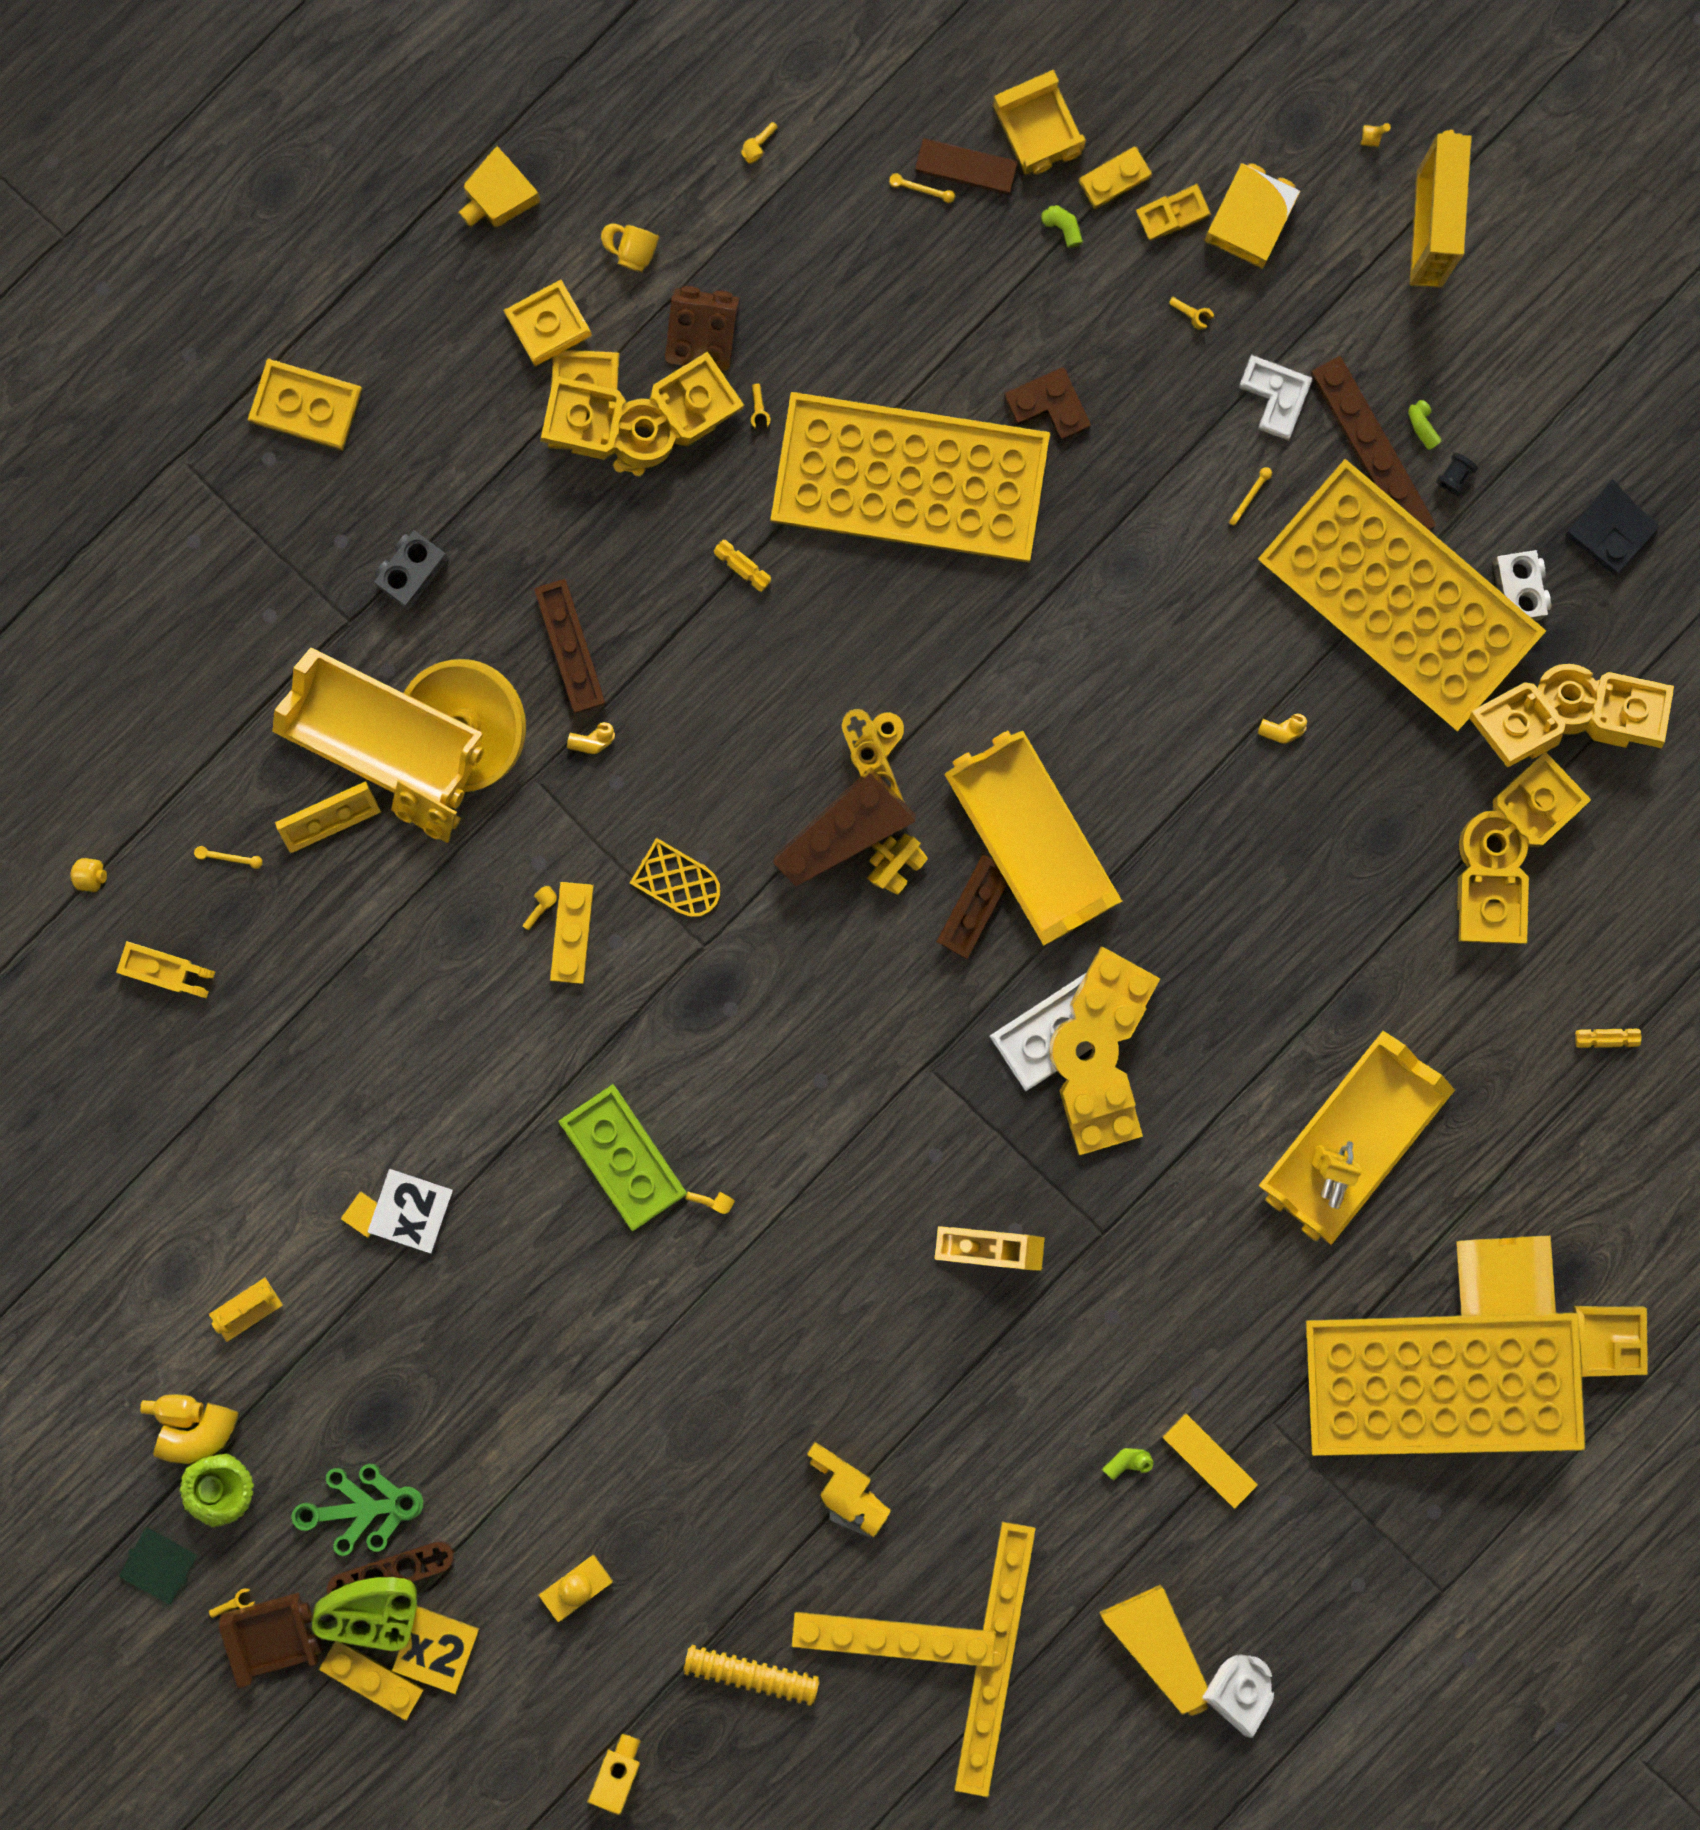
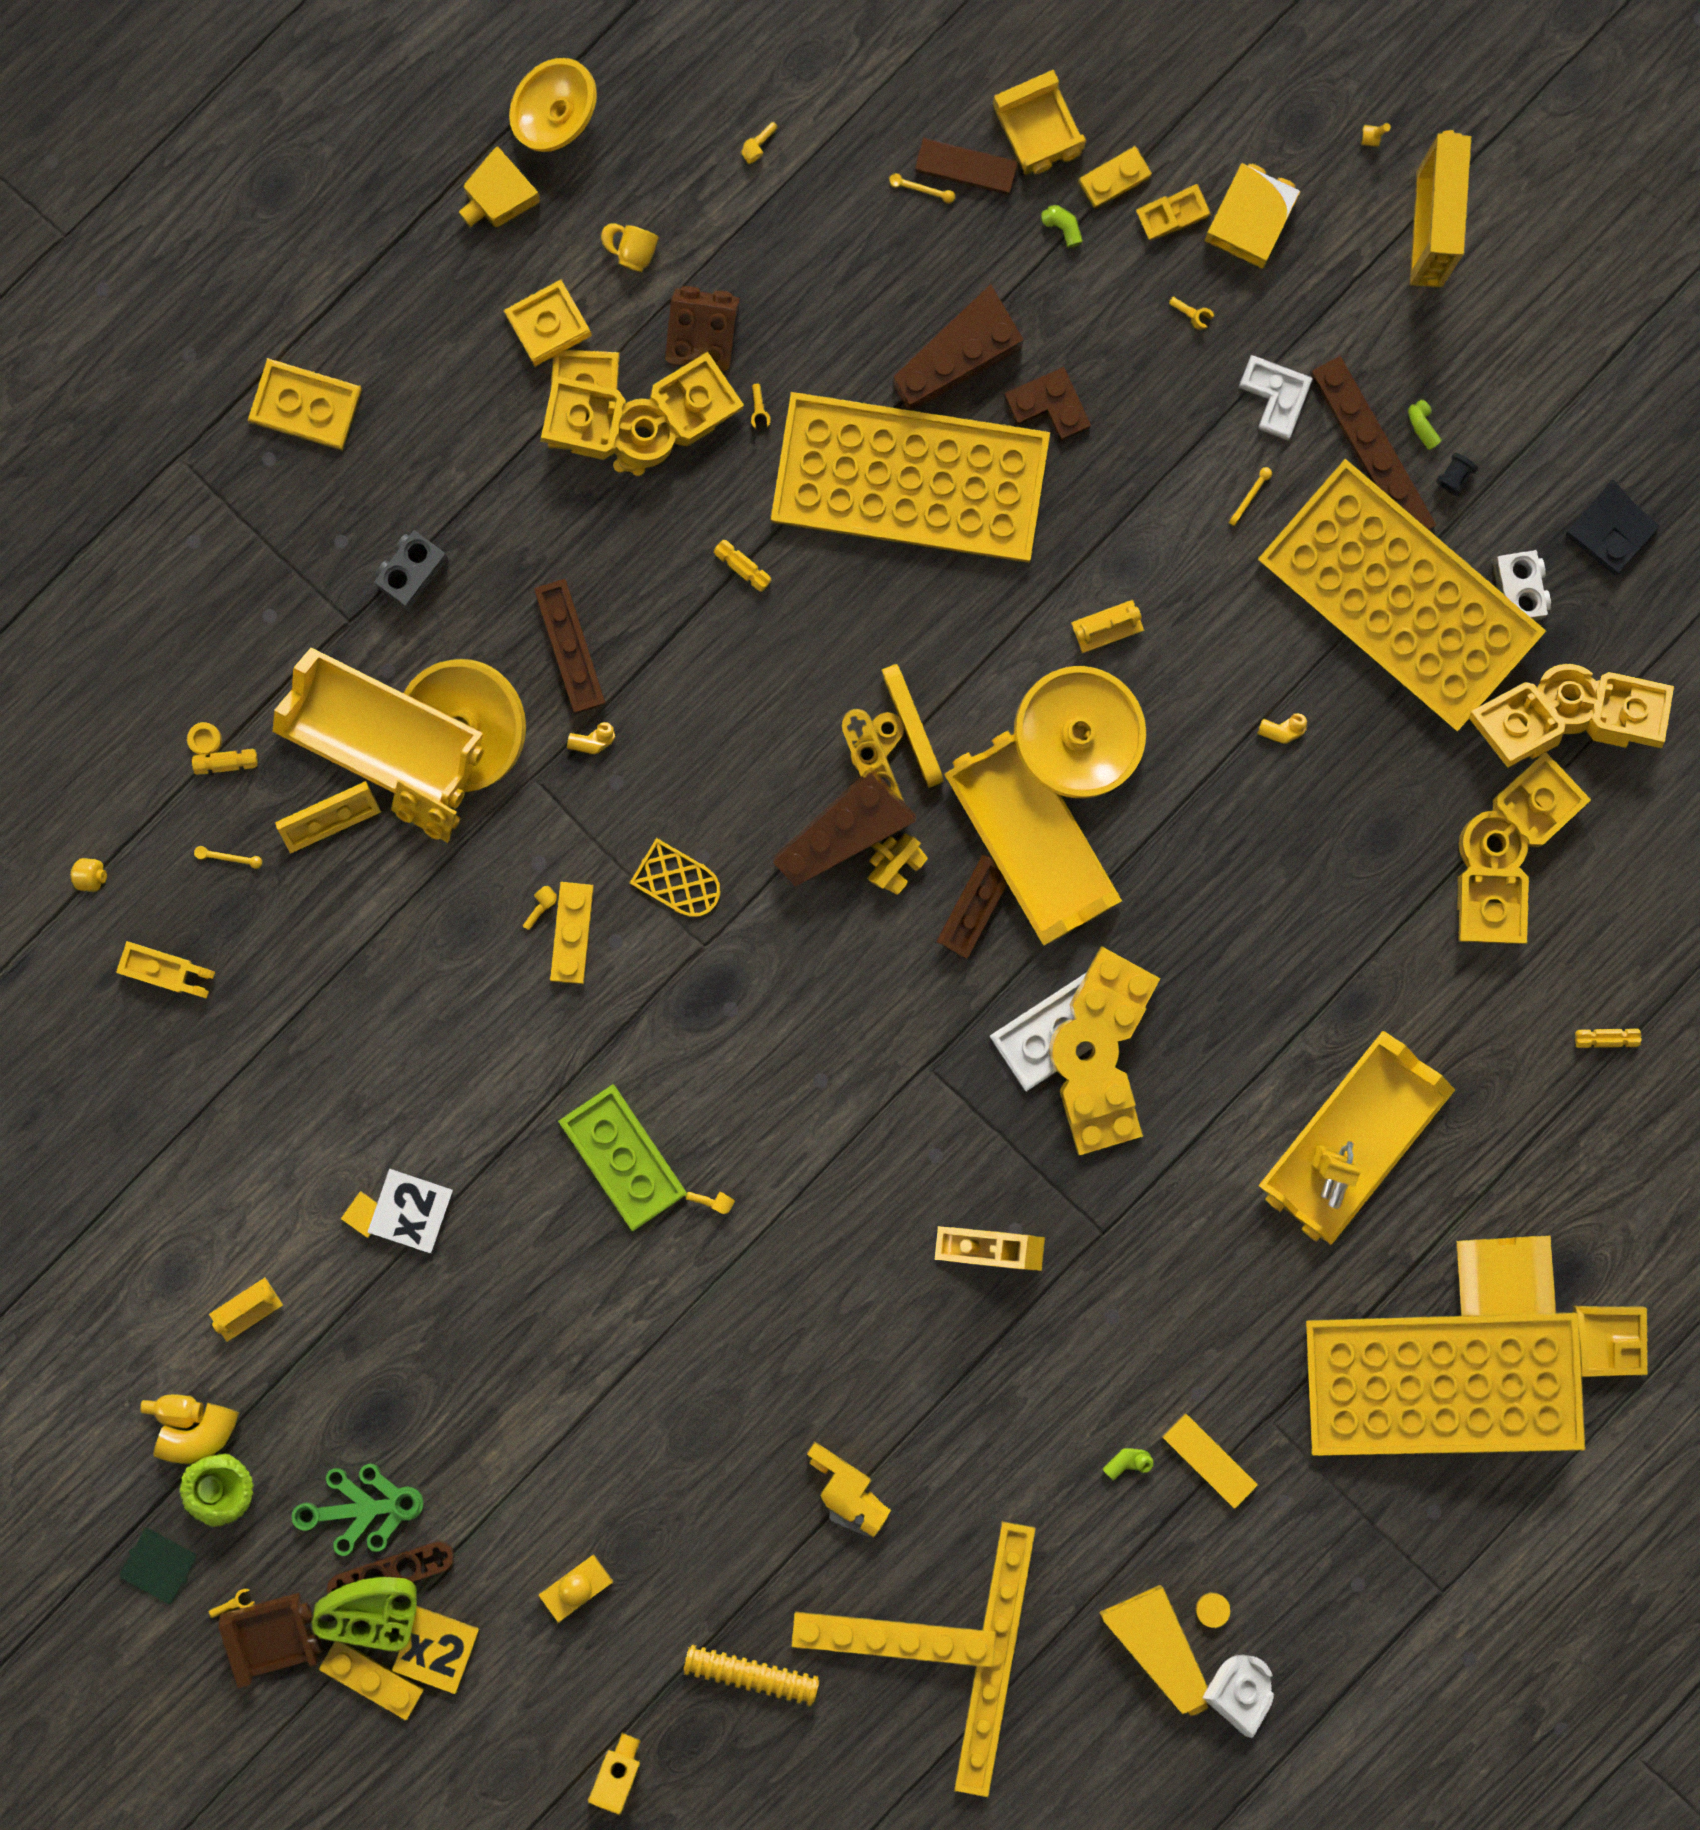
none -> yellow tile [187,722,222,756]
none -> yellow axle [192,749,258,775]
none -> yellow dish [510,58,597,152]
none -> yellow beam [881,664,944,788]
none -> reddish brown wedge [893,284,1024,411]
none -> yellow dish [1014,666,1146,798]
none -> yellow hinge [1071,600,1144,653]
none -> yellow tile [1196,1593,1230,1628]

